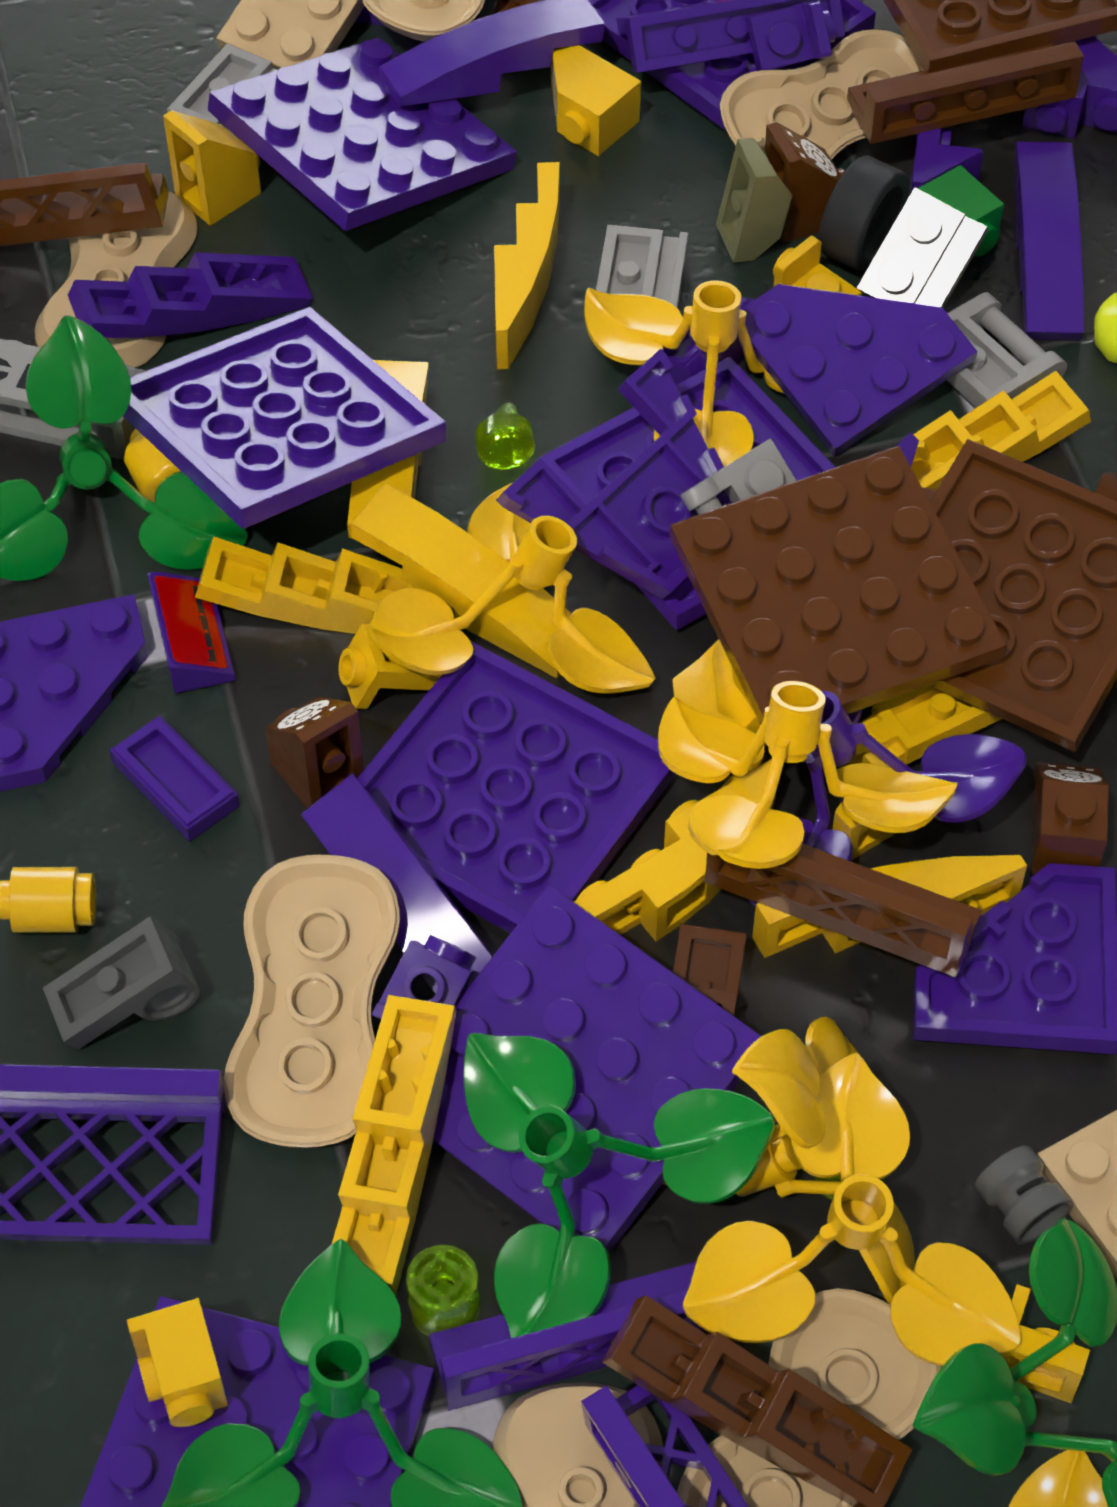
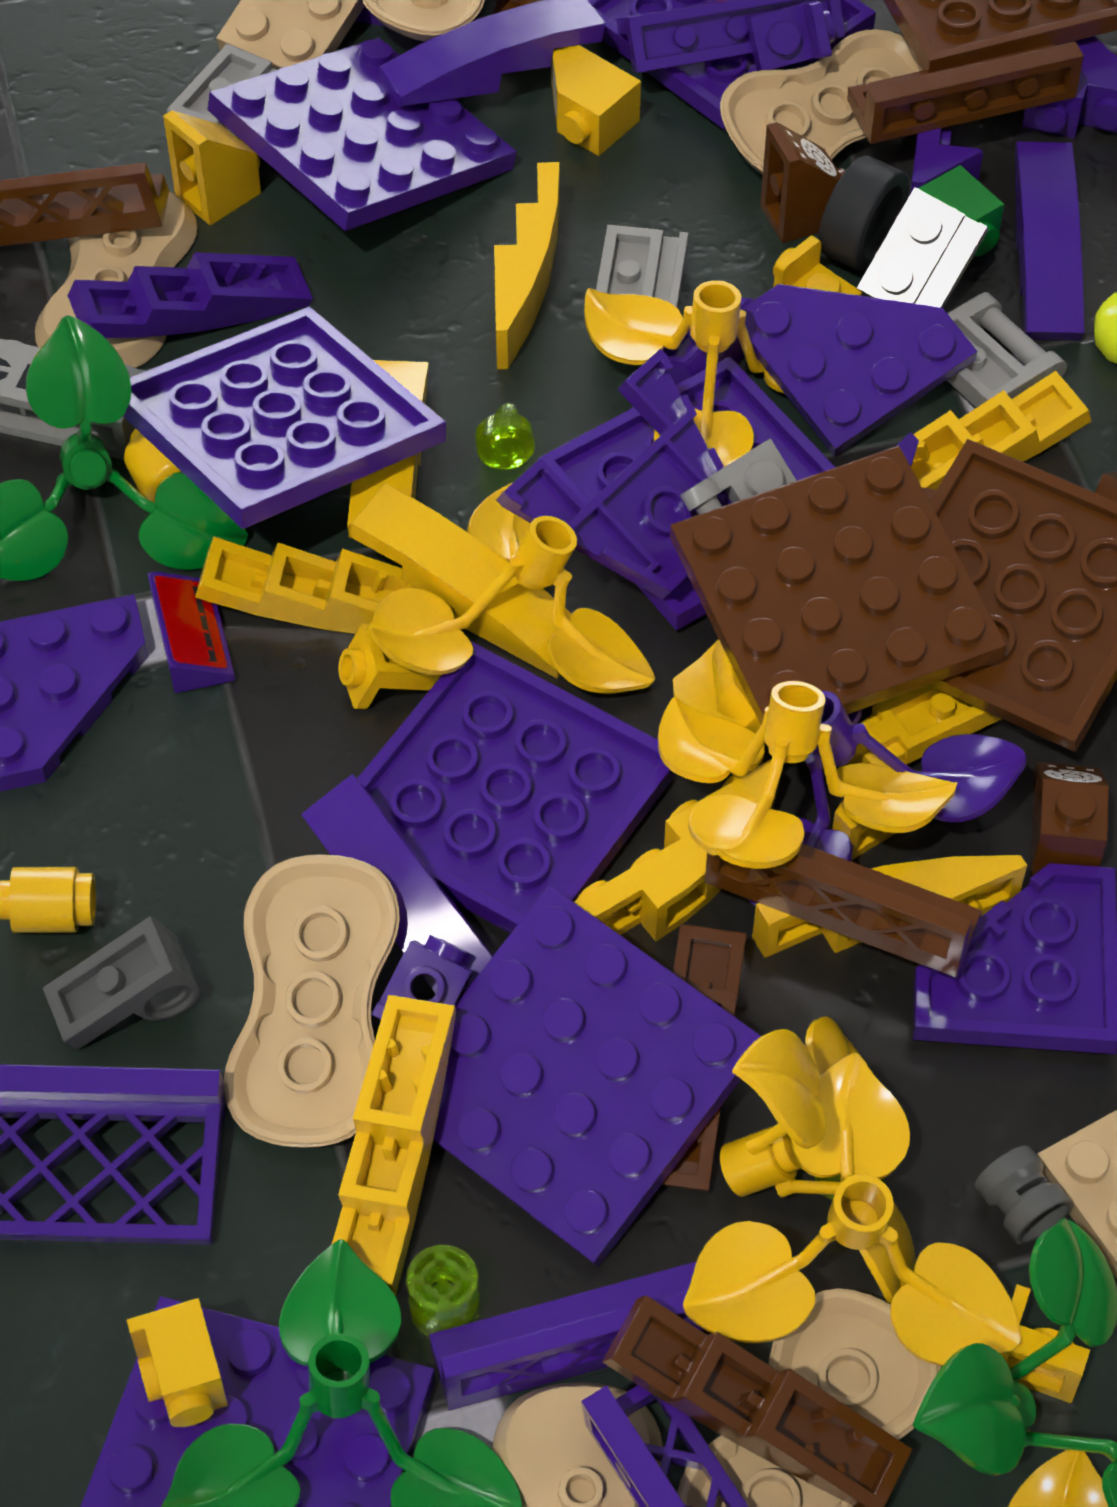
dark purple tile [109,716,240,842] -> none
reddish brown slope [265,697,364,808] -> none
green plant [463,1033,775,1338] -> none
olive slope [716,137,792,263] -> none

